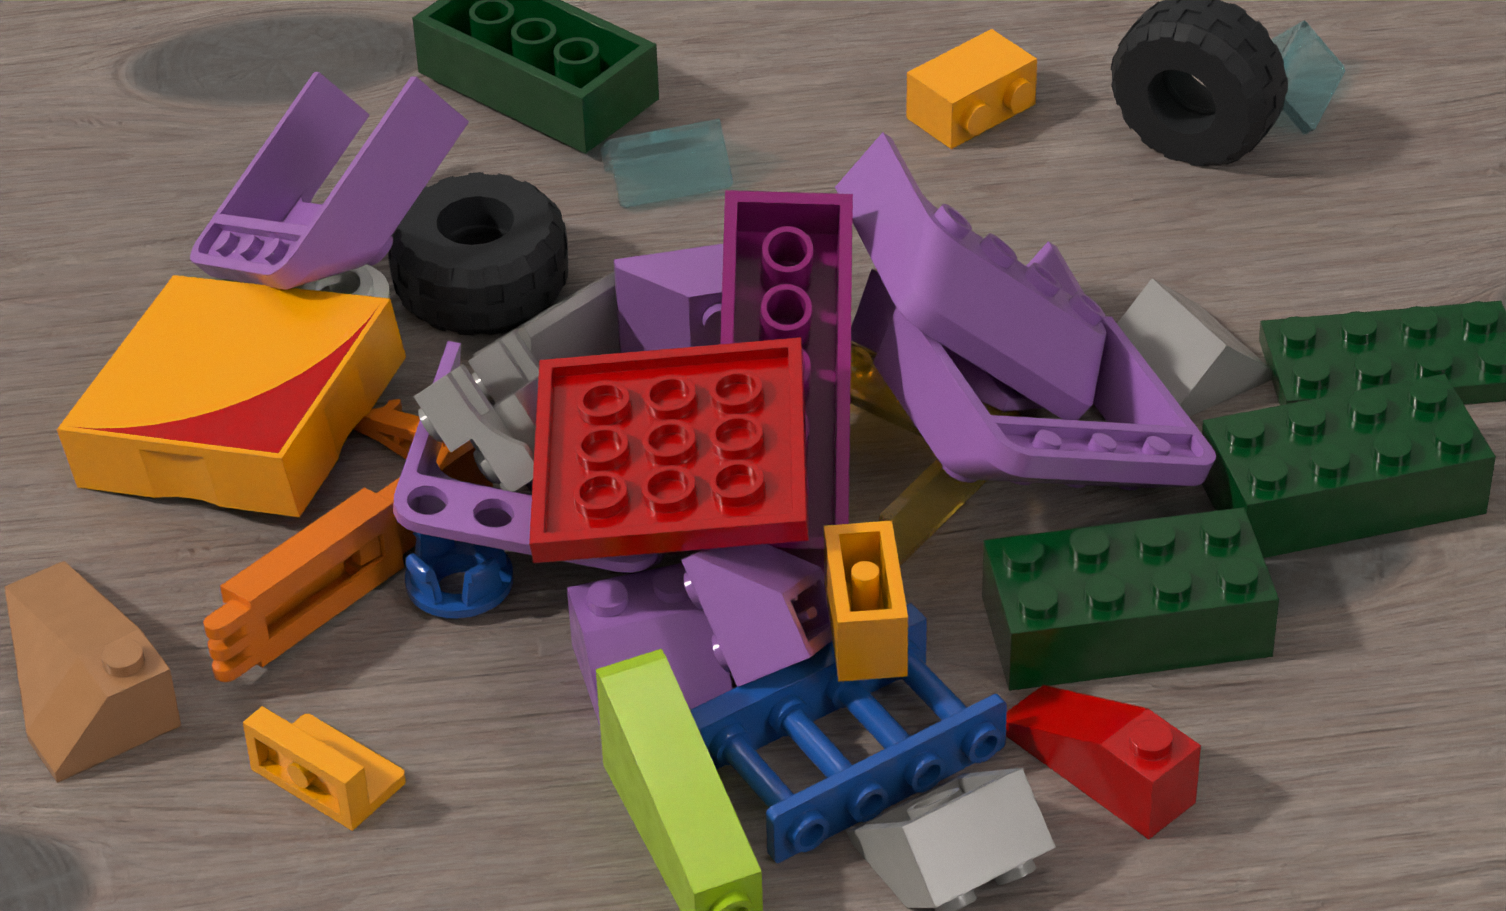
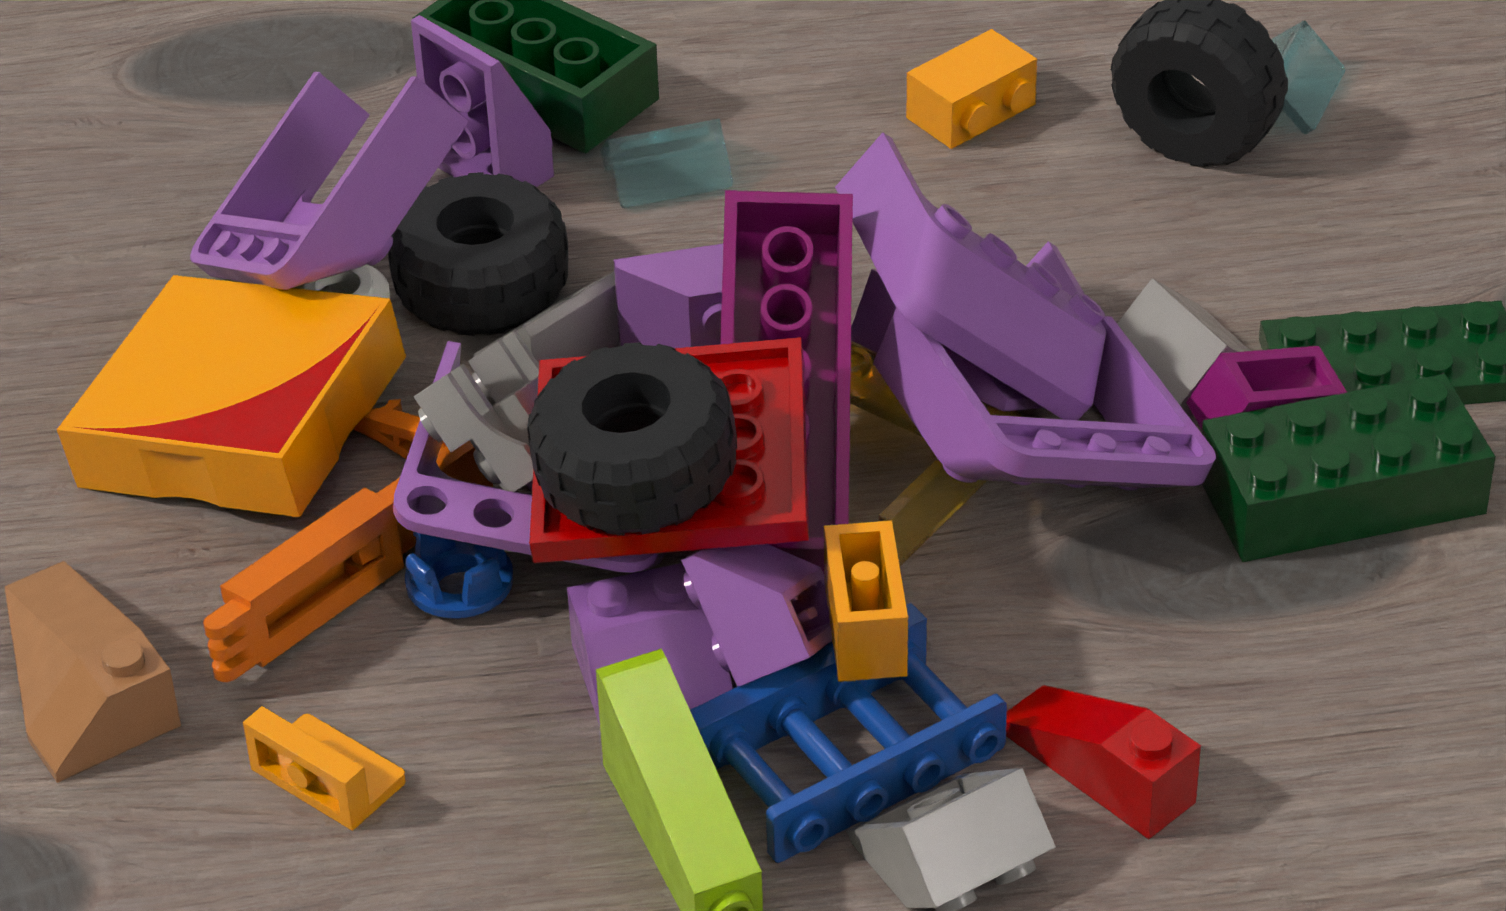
dark green brick [982,507,1279,691] -> none
none -> medium lavender slope [411,15,554,187]
none -> black tyre [527,342,737,535]
none -> magenta slope [1186,346,1347,429]

